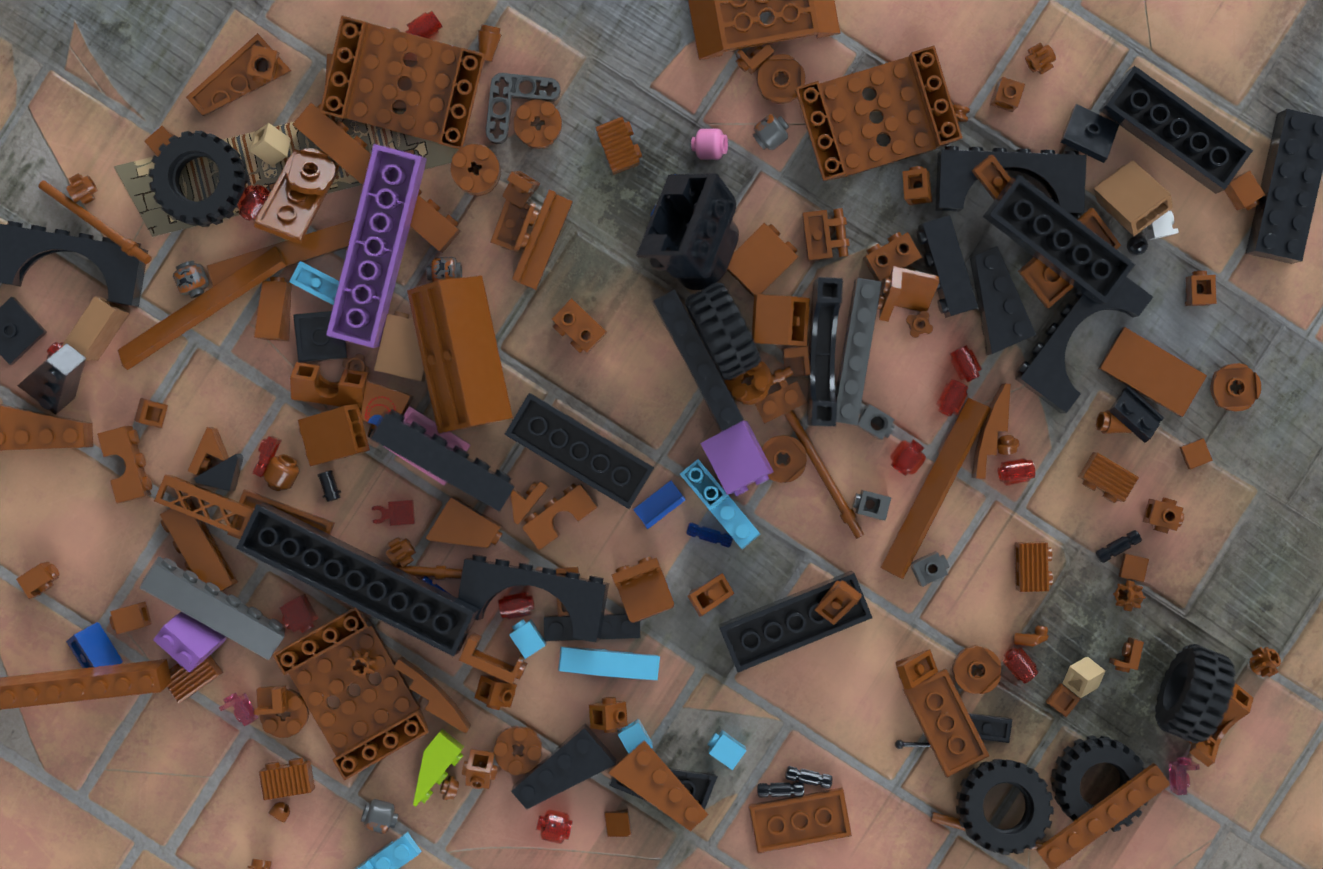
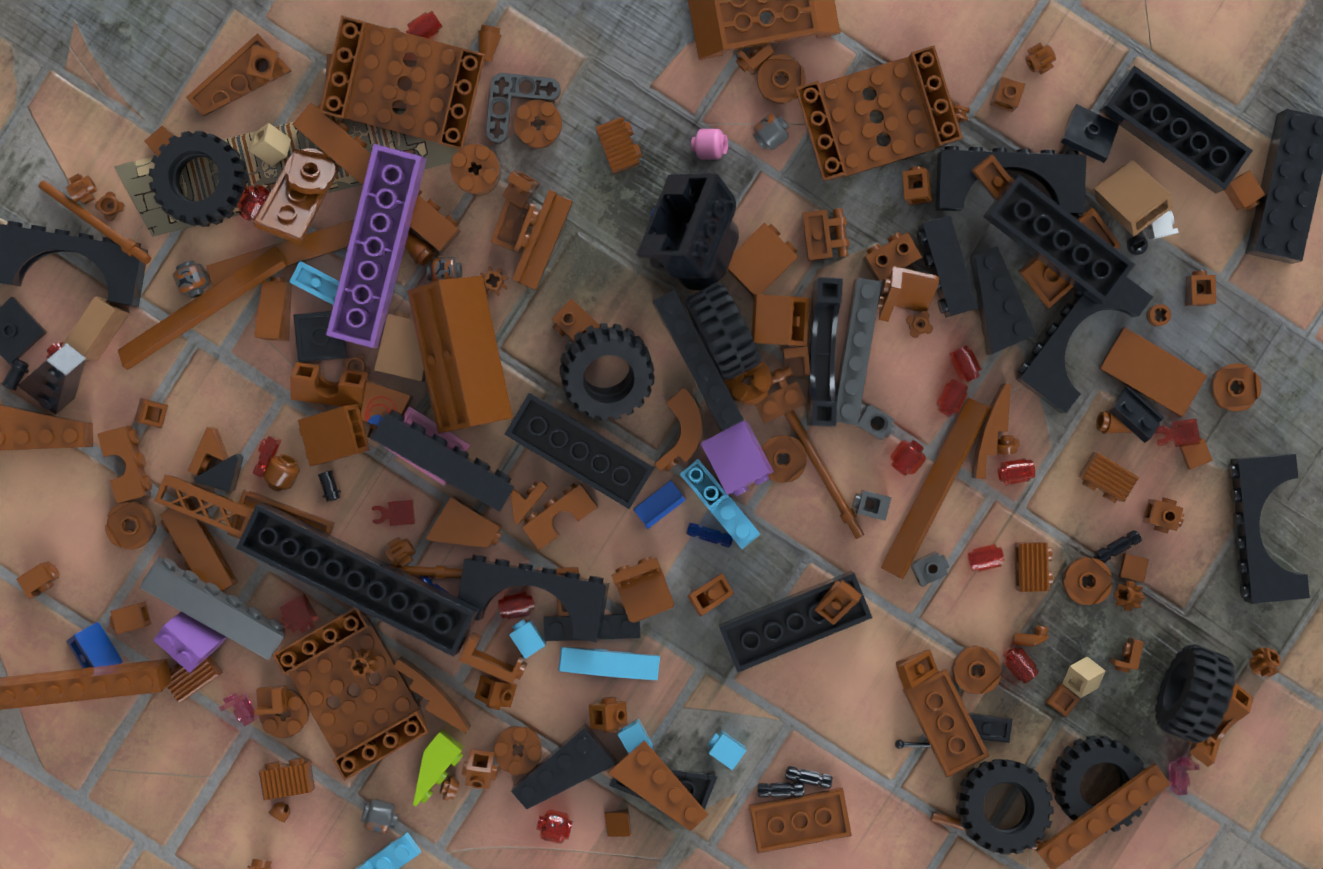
none -> black pin [1,359,29,391]
none -> dark orange plate [95,192,125,221]
none -> dark orange plate [105,502,157,549]
none -> dark orange cone [405,231,435,266]
none -> dark orange gear [480,266,509,296]
none -> black tyre [560,323,655,421]
none -> dark orange arch [654,388,702,471]
none -> clear red brick [967,544,1005,572]
none -> dark orange plate [1062,557,1112,605]
none -> dark orange bush [1146,304,1171,326]
none -> clear red plate [1155,419,1200,447]
none -> black arch [1228,454,1310,604]

